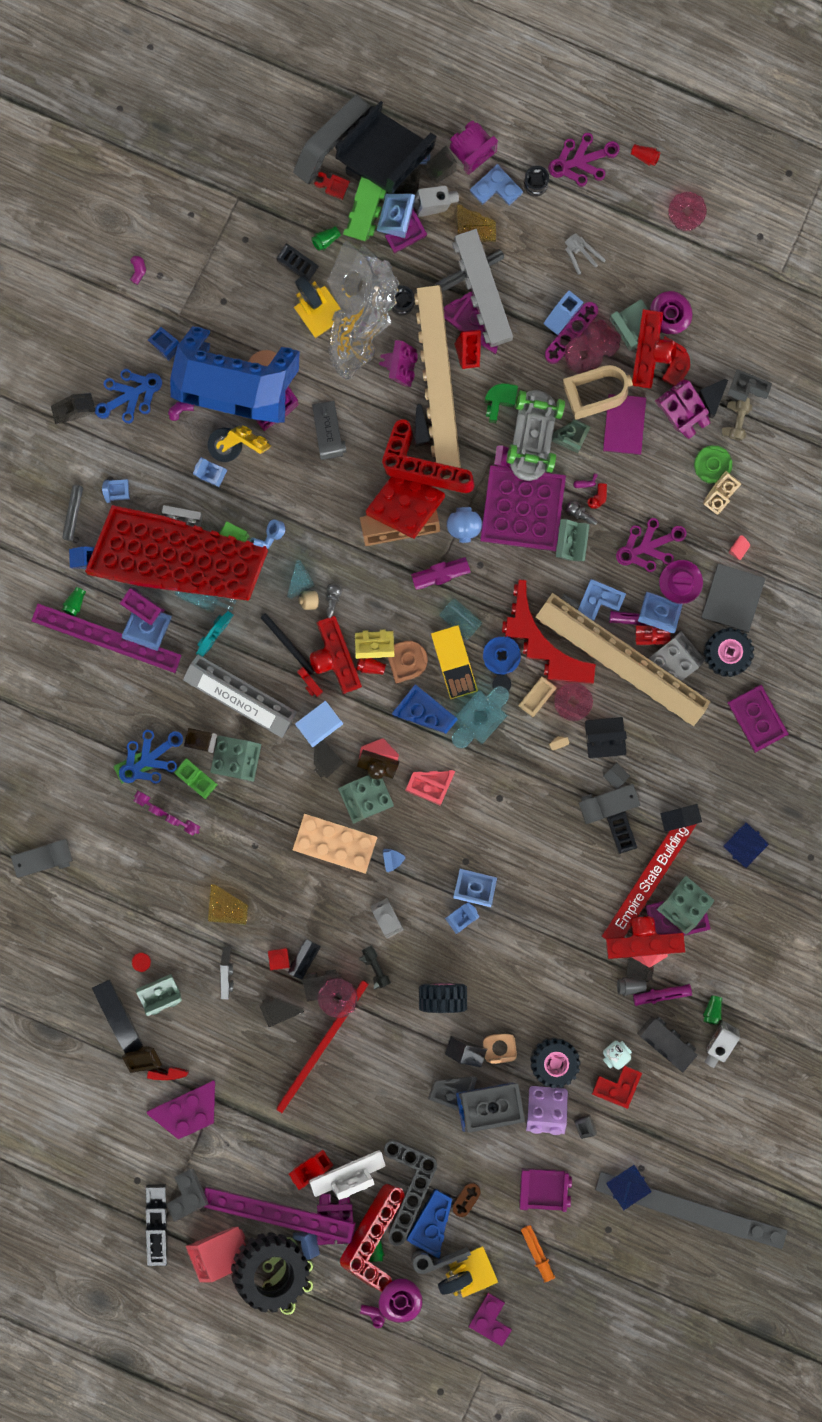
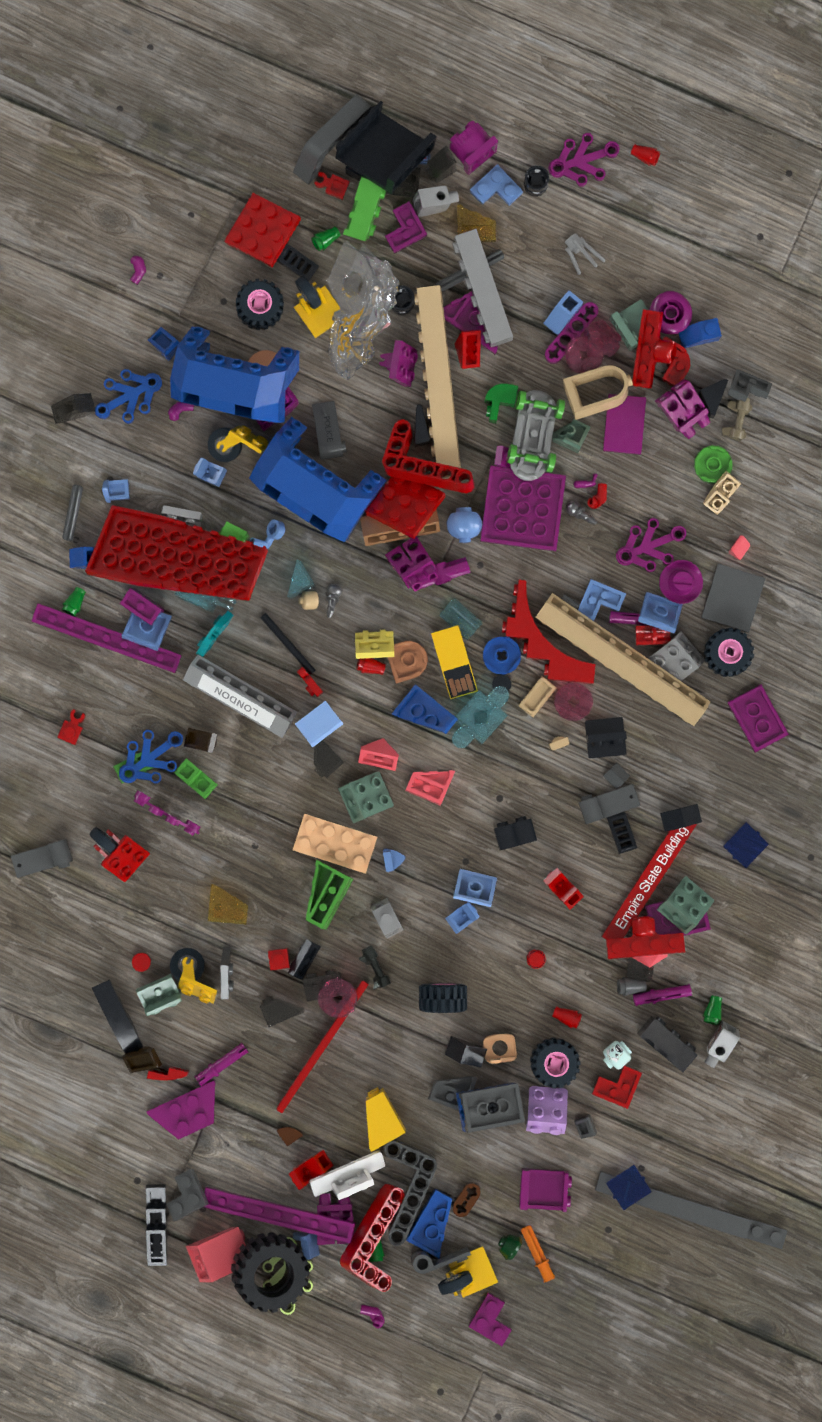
sand green bracket [211,736,262,782] -> none
red plate [310,616,362,694] -> none
dark brown tile [357,750,399,779] -> none
light blue slope [377,194,415,238] -> none
magenta hat [379,1278,422,1323] -> none
sand green bracket [556,519,590,561] -> none
clear pink plate [668,192,707,231] -> none
none -> red plate [57,709,86,745]
none -> red plate [89,827,150,882]
none -> plate [170,948,217,1004]
none -> magenta pin [194,1042,249,1086]
none -> red plate [224,193,301,268]
none -> black wheel [236,278,284,330]
none -> blue wedge [249,417,387,542]
none -> reddish brown tile [276,1127,303,1147]
none -> bright green wedge [306,860,353,930]
none -> yellow slope [366,1087,406,1152]
none -> magenta hips [385,536,438,592]
none -> black brick [493,816,537,851]
none -> dark green cone [498,1234,522,1260]
none -> red piece [527,949,546,969]
none -> red brick [543,868,584,910]
none -> red cone [552,1006,582,1029]
none -> blue slope [678,318,722,348]

